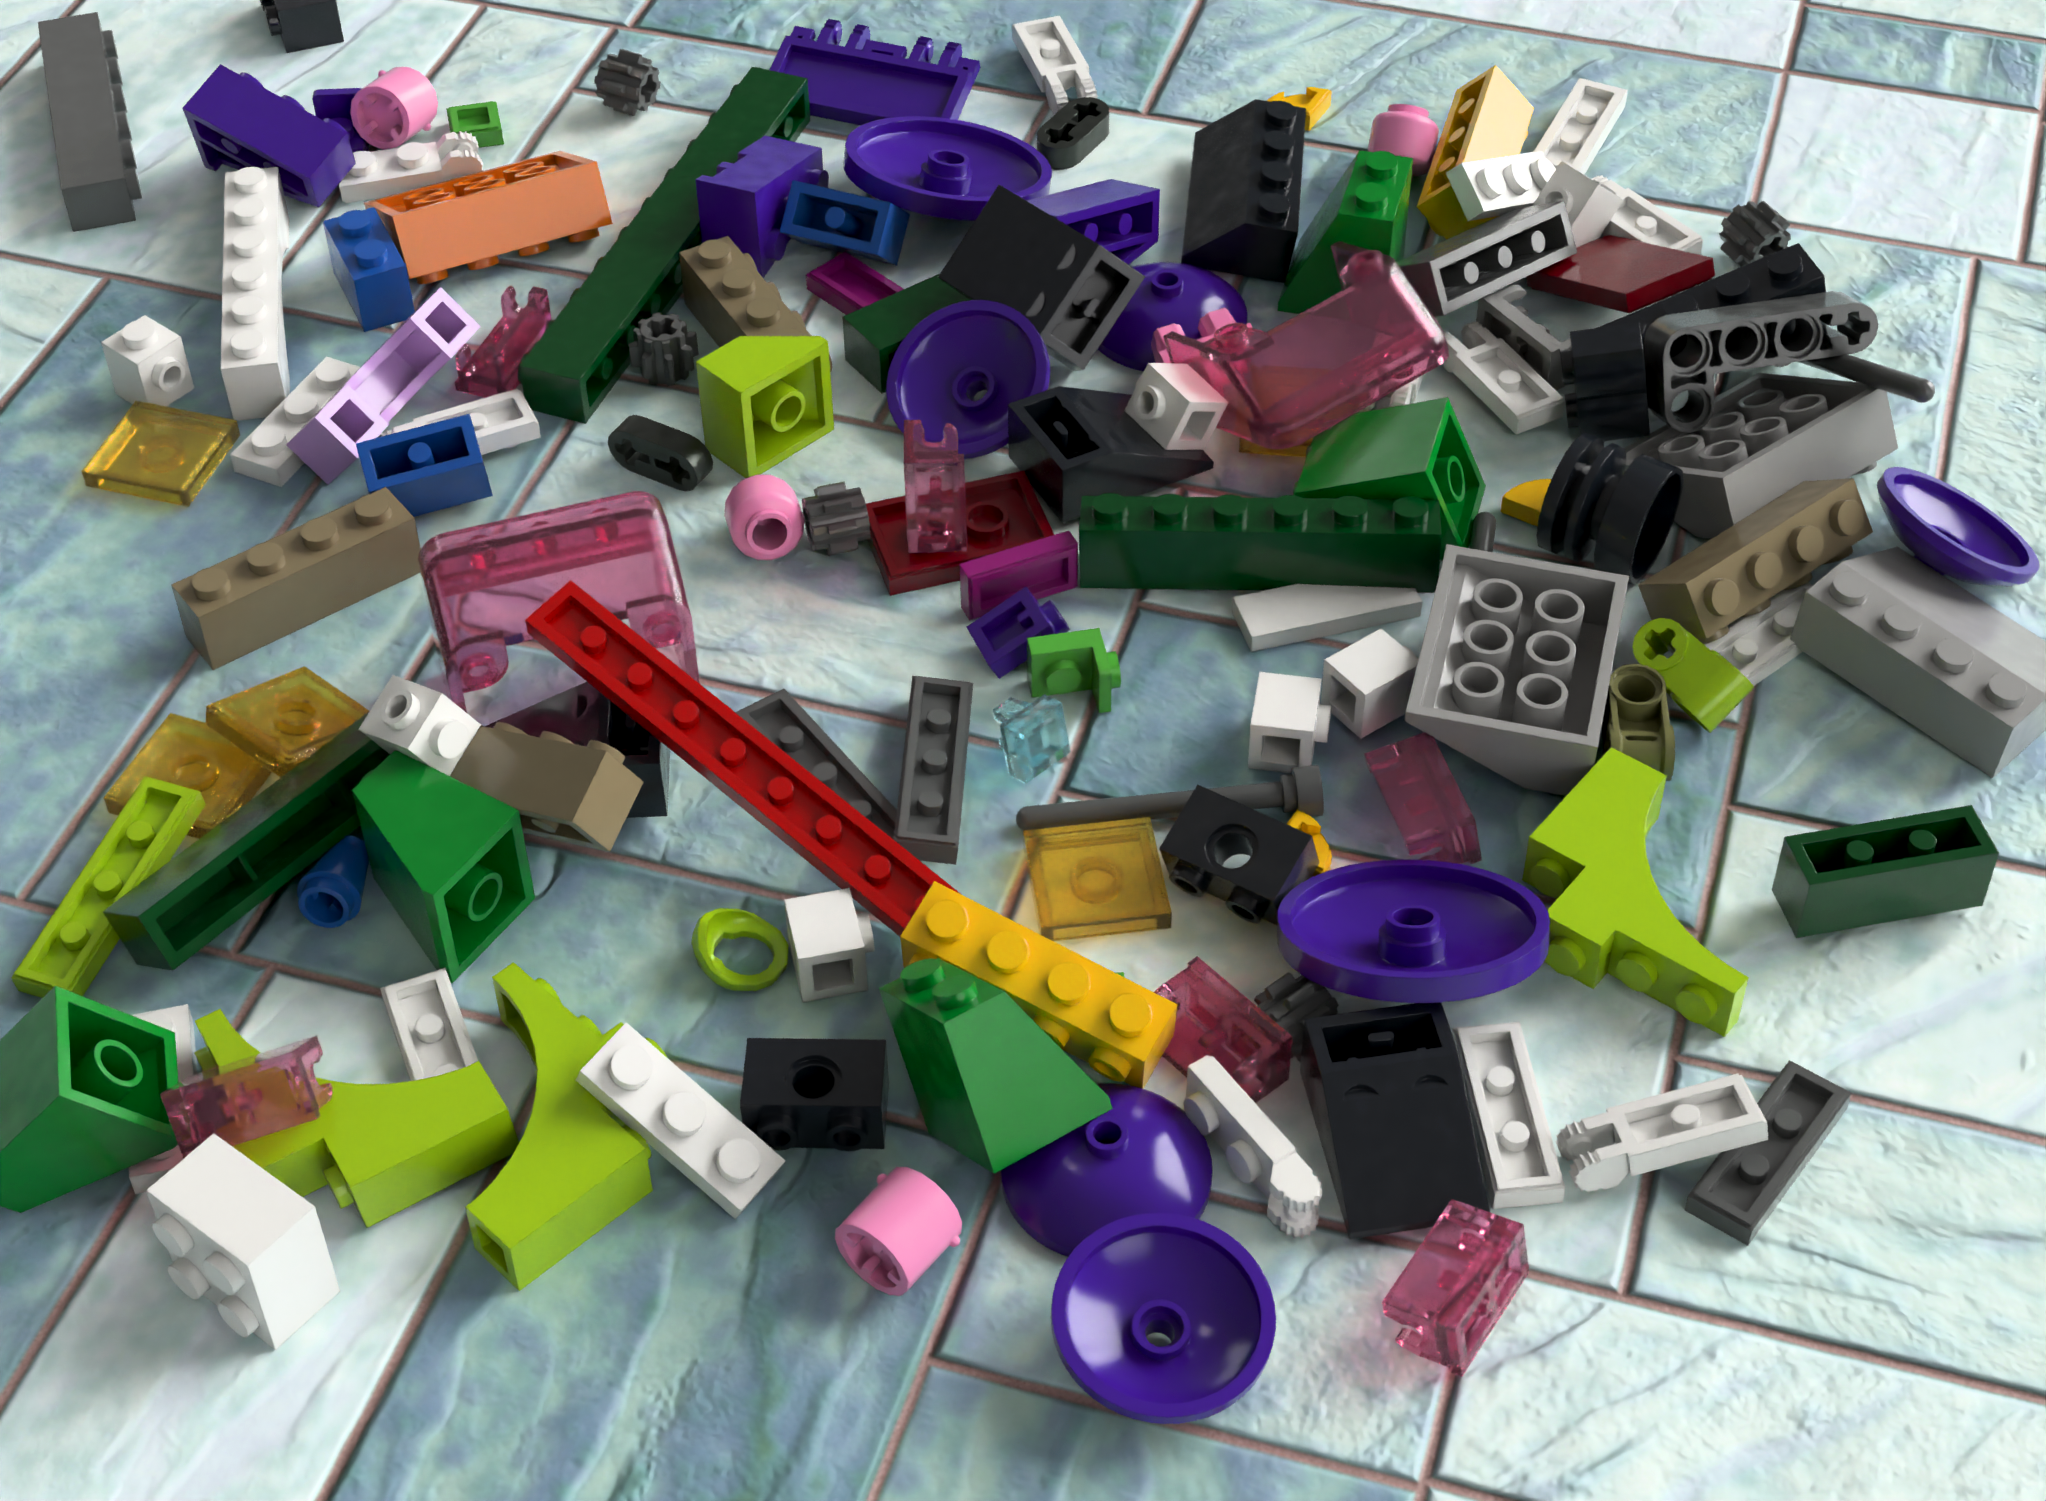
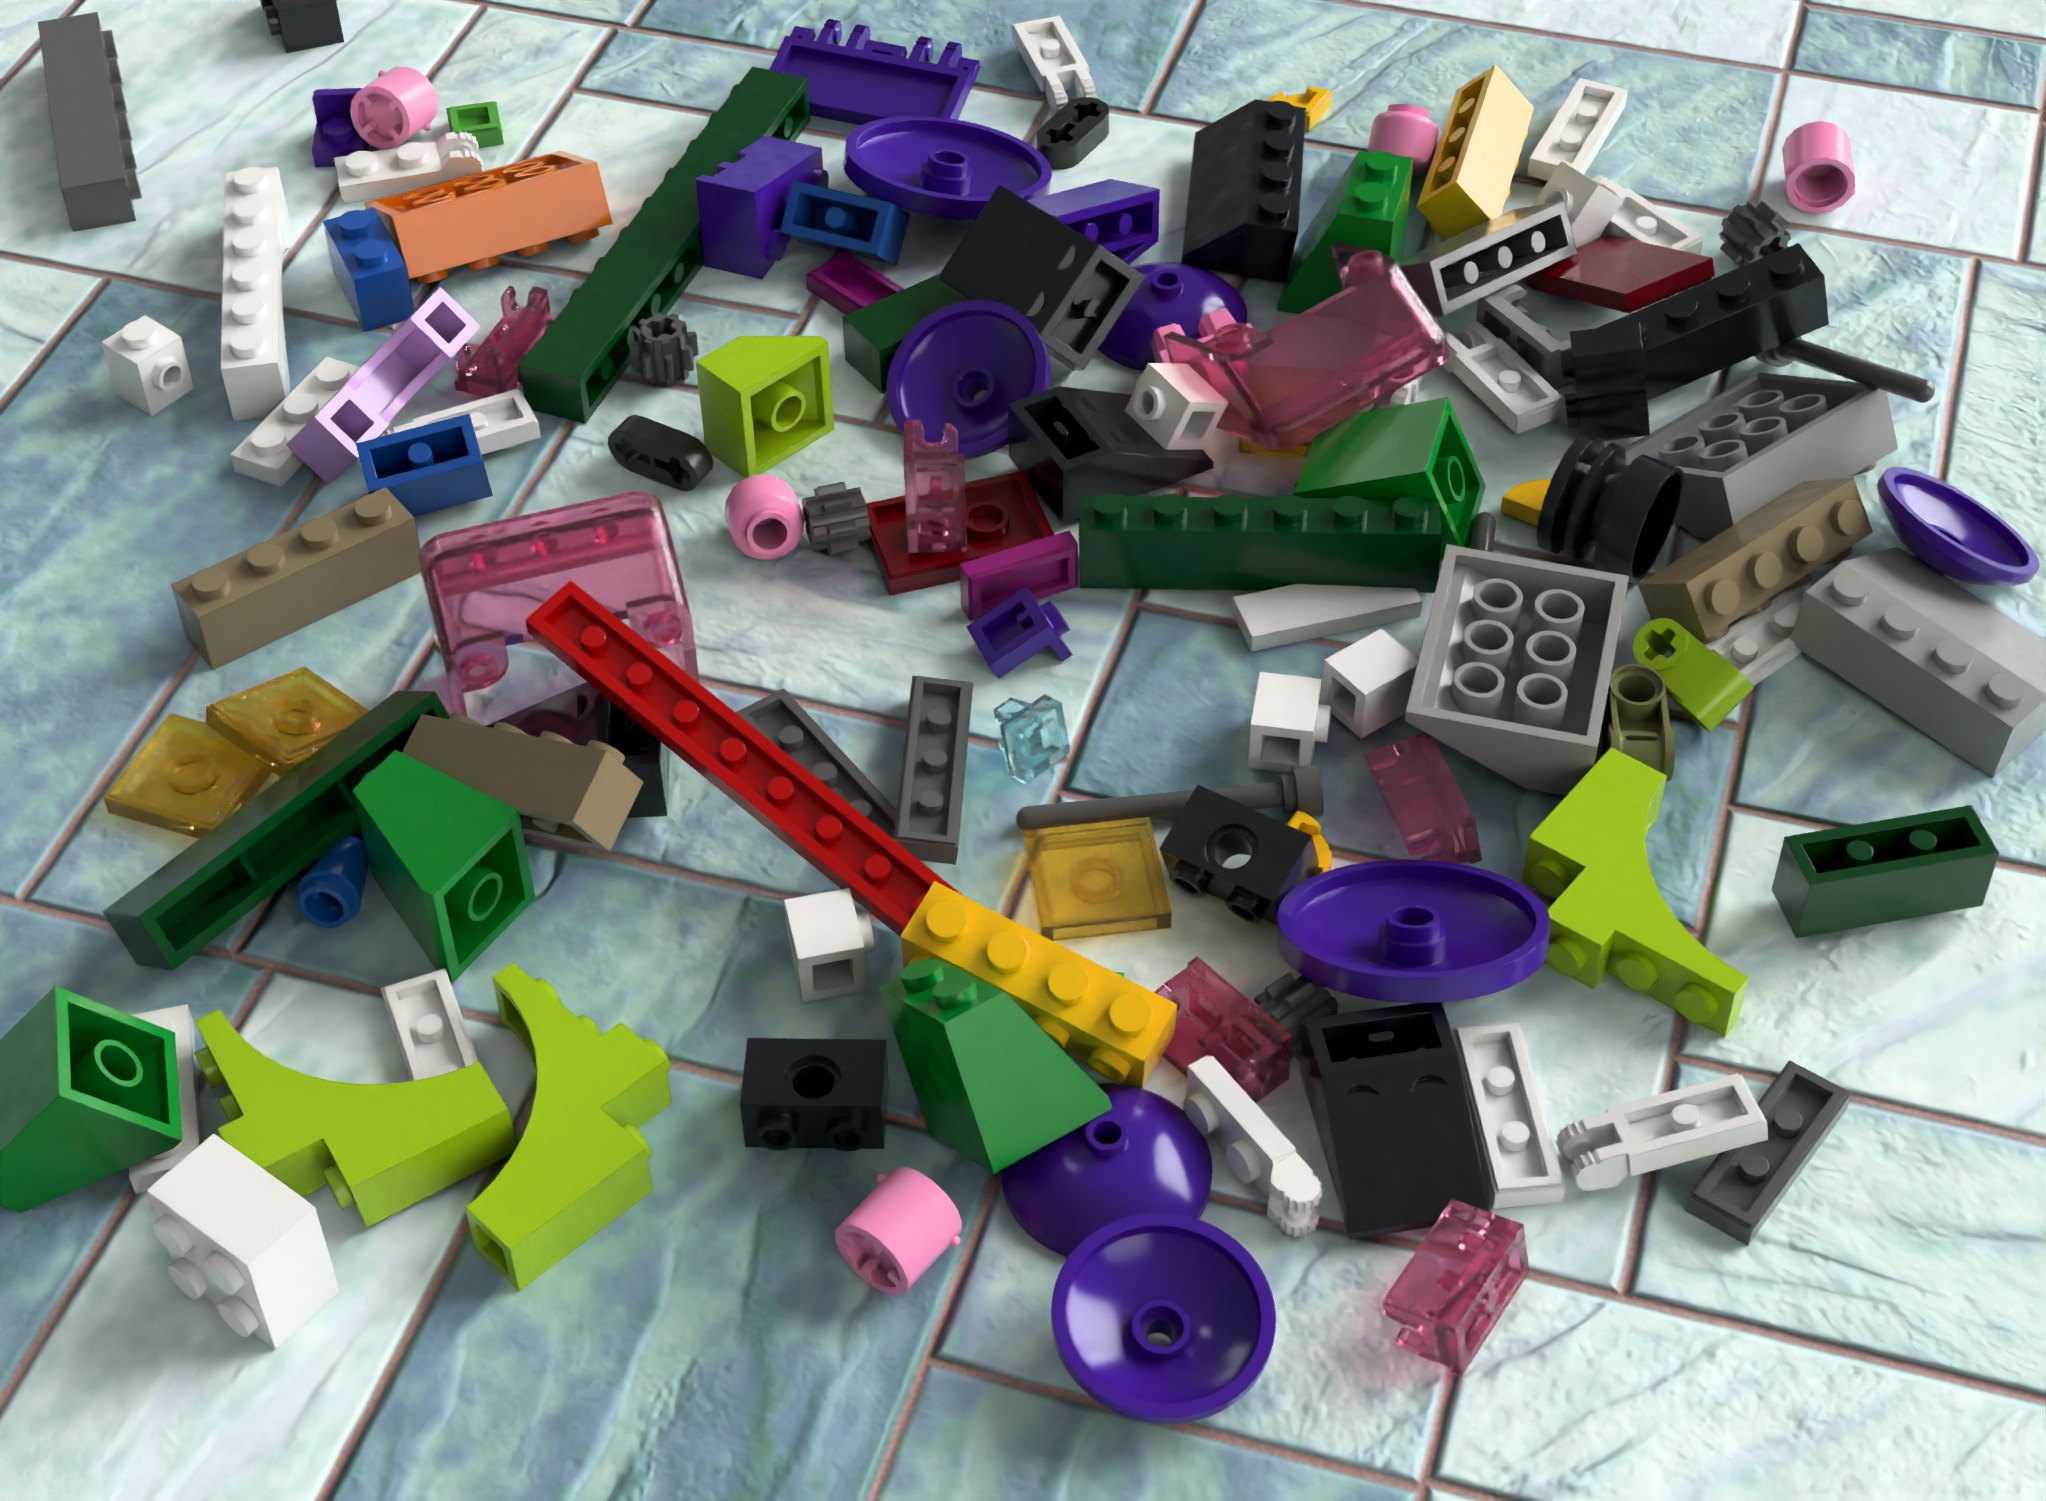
lime tile [11,776,206,998] -> none
clear yellow tile [82,401,240,507] -> none
hinge [160,1035,333,1159] -> none
dark purple wedge [182,64,356,207] -> none
white brick [358,675,481,776] -> none
white plate [576,1023,786,1219] -> none
dark grey gear [594,49,661,116] -> none
dark tan brick [679,236,832,372] -> none
lime piece [691,908,789,991] -> none
bright green bracket [1027,628,1121,713] -> none
white plate [1446,151,1556,221] -> none
dark grey beam [1644,291,1878,433] -> none
none -> bright pink piece [1782,121,1856,214]

